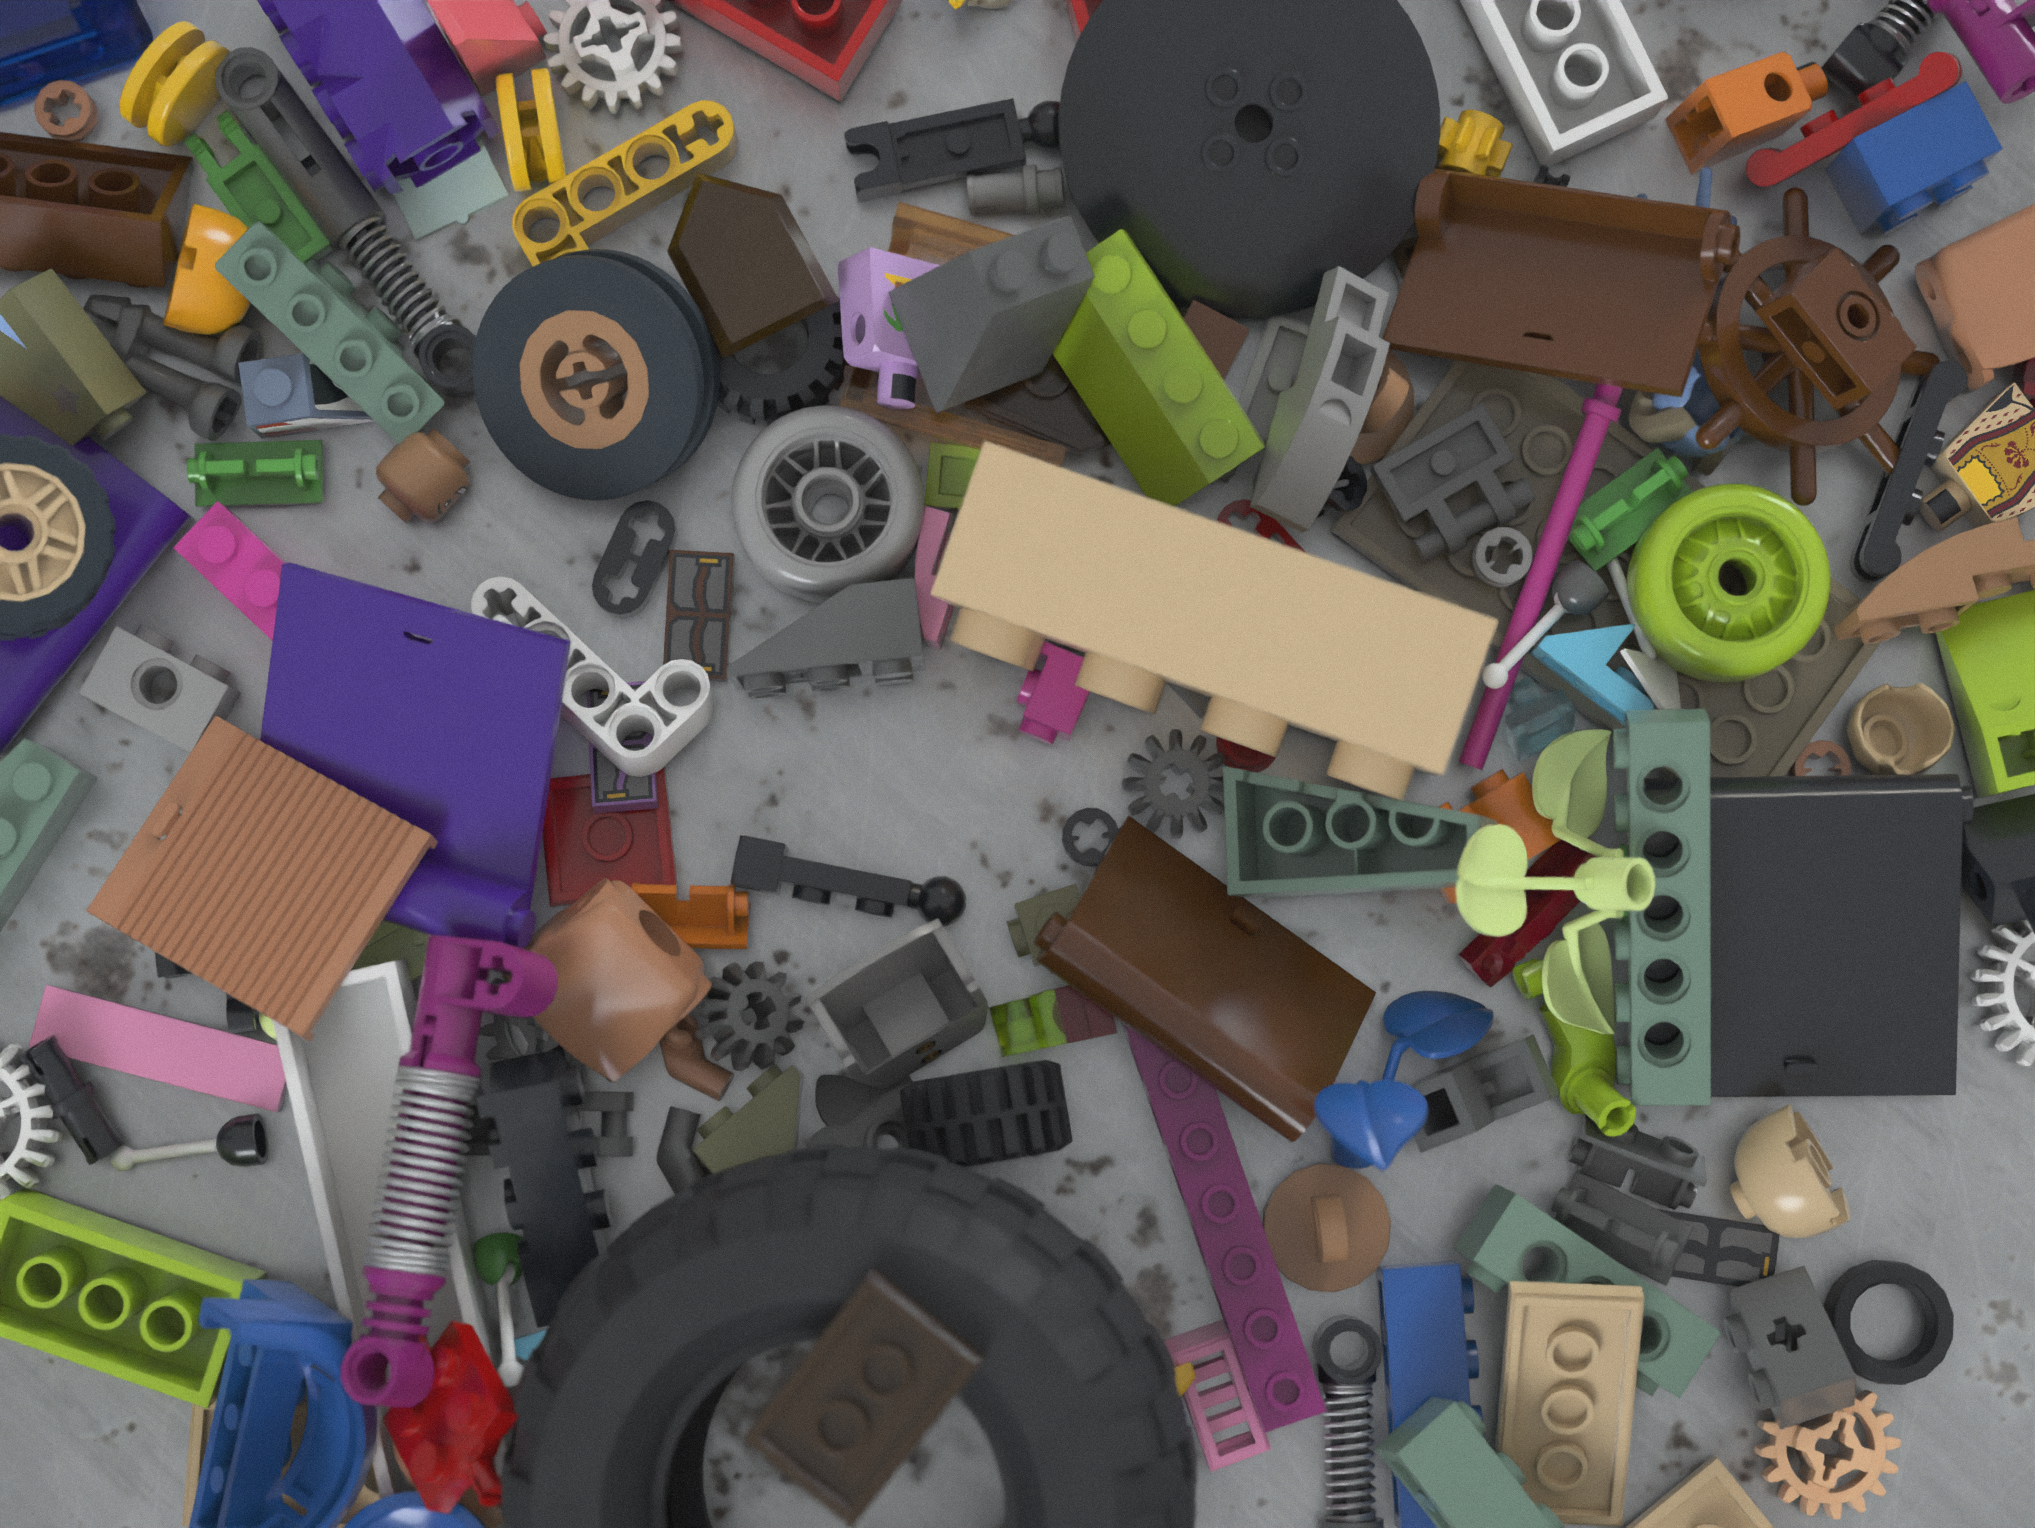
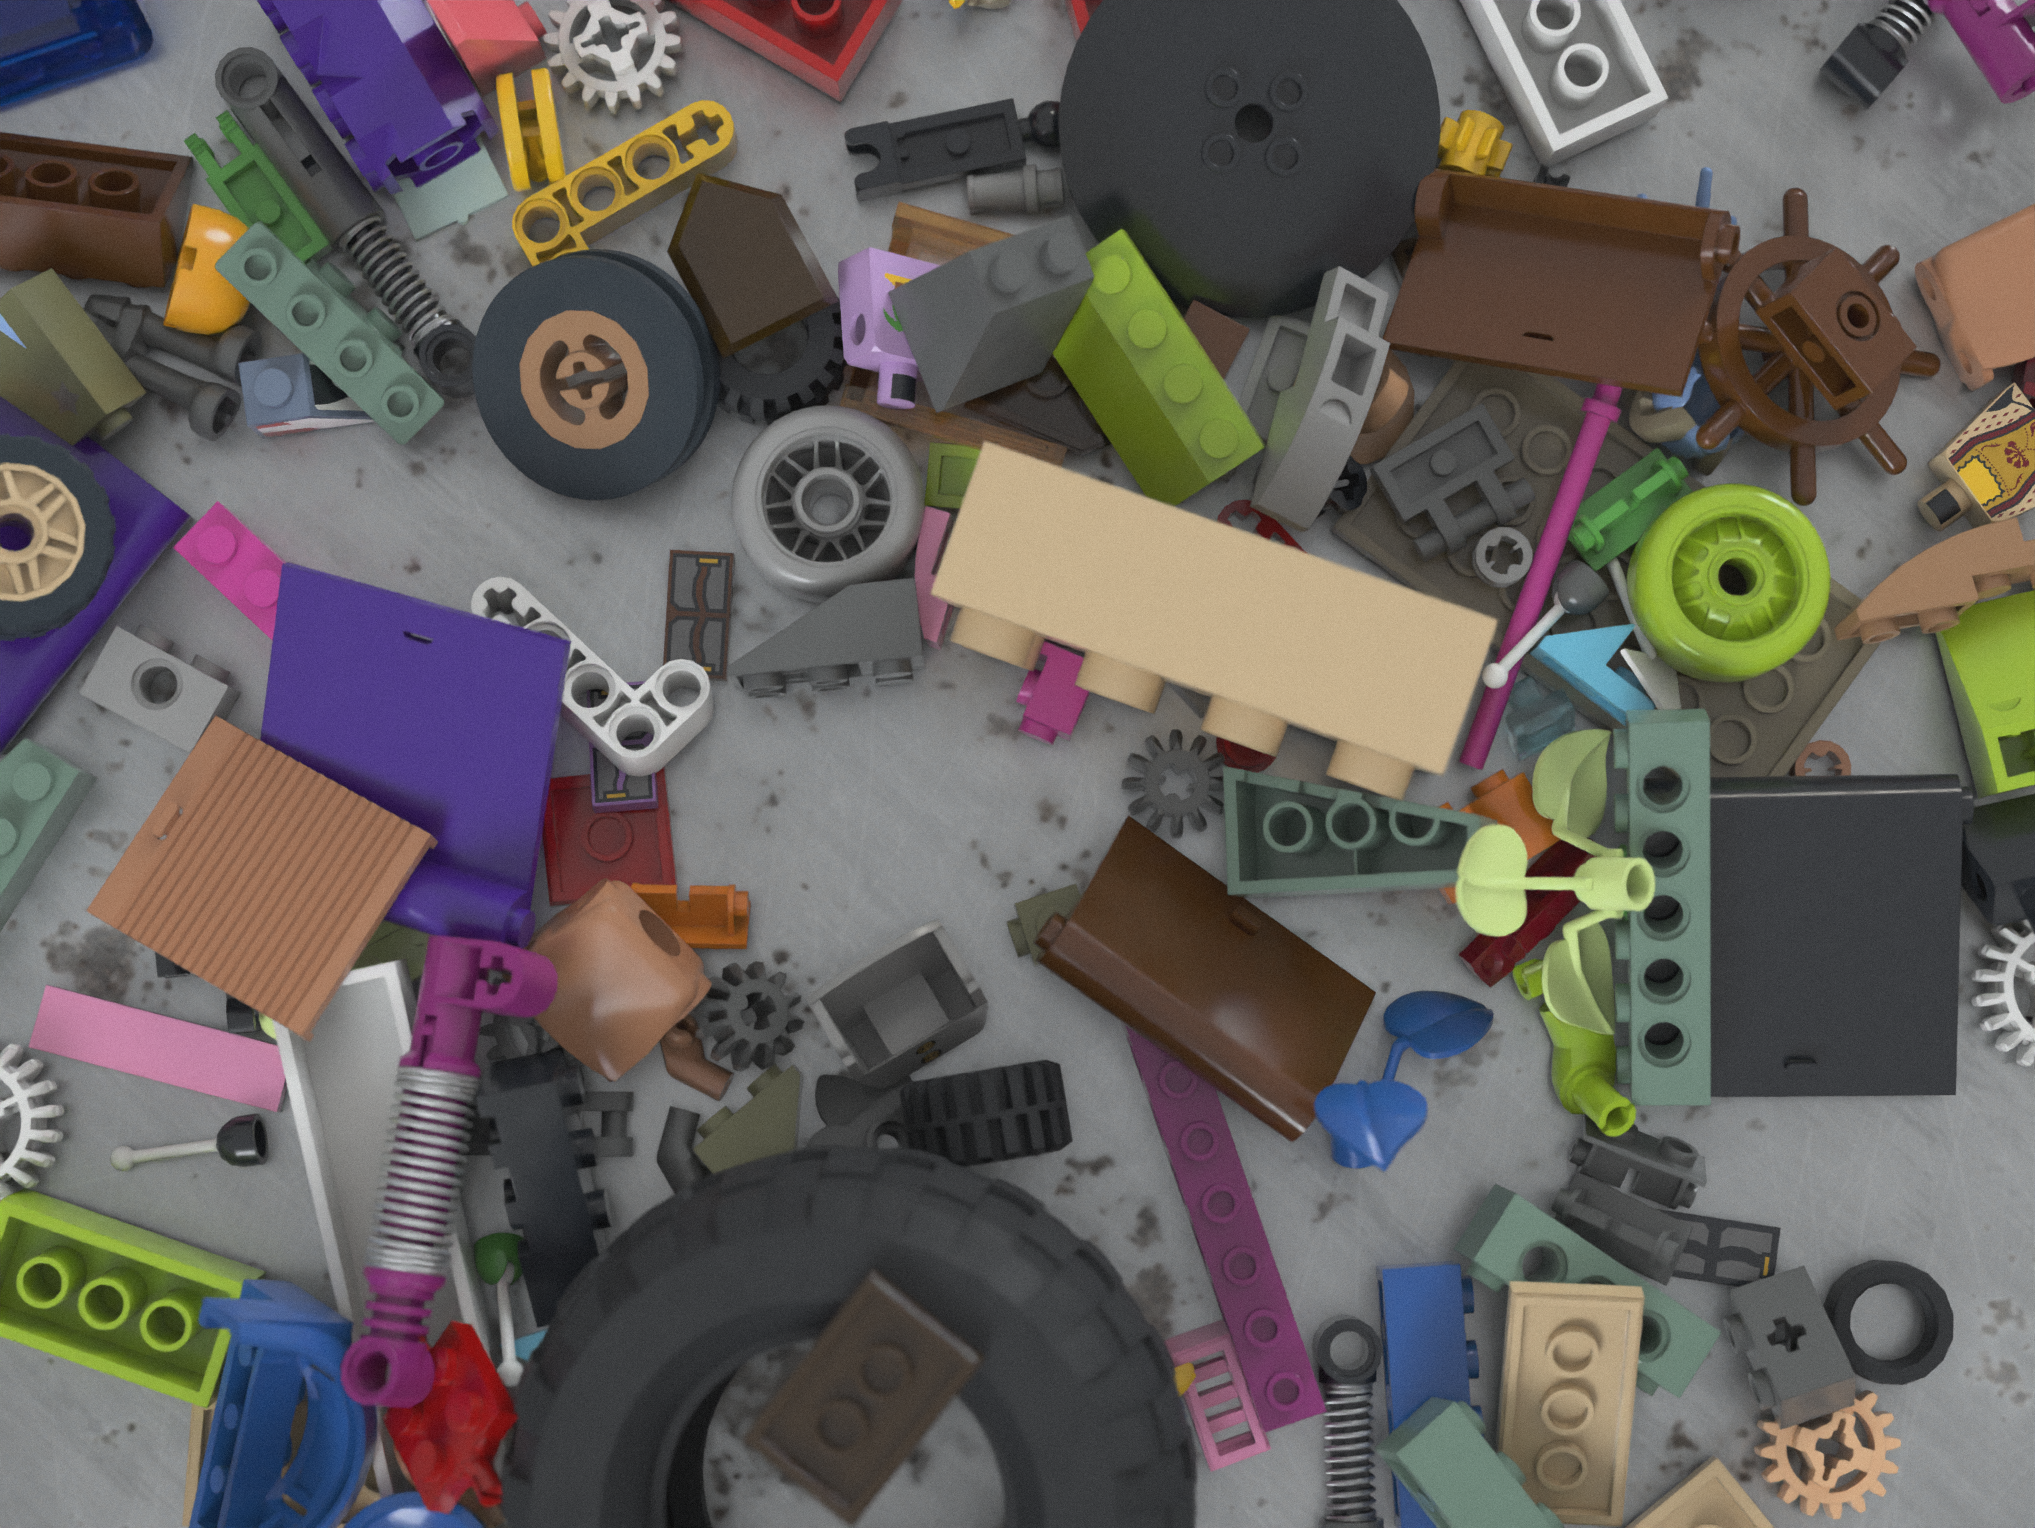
black pin [18,1035,125,1165] -> none
nougat bush [34,80,98,142] -> none
yellow head [119,21,230,147] -> none
bright green hinge [187,440,323,507] -> none
medium nougat head [376,428,470,523] -> none
black beam [592,500,678,618] -> none
black plate [730,835,966,926] -> none
clear neon green leg [989,985,1118,1057] -> none
black bush [1062,808,1118,866] -> none
medium nougat tile [1262,1163,1391,1293] -> none
dark grey brick [1409,1034,1559,1153] -> none
orange torso [1665,51,1828,175] -> none
tan cylinder [1729,1104,1851,1238] -> none
red plate [1746,52,1963,187] -> none
blue brick [1825,81,2003,235] -> none
tan hair [1847,683,1956,775] -> none
black plate [1849,360,1968,583] -> none

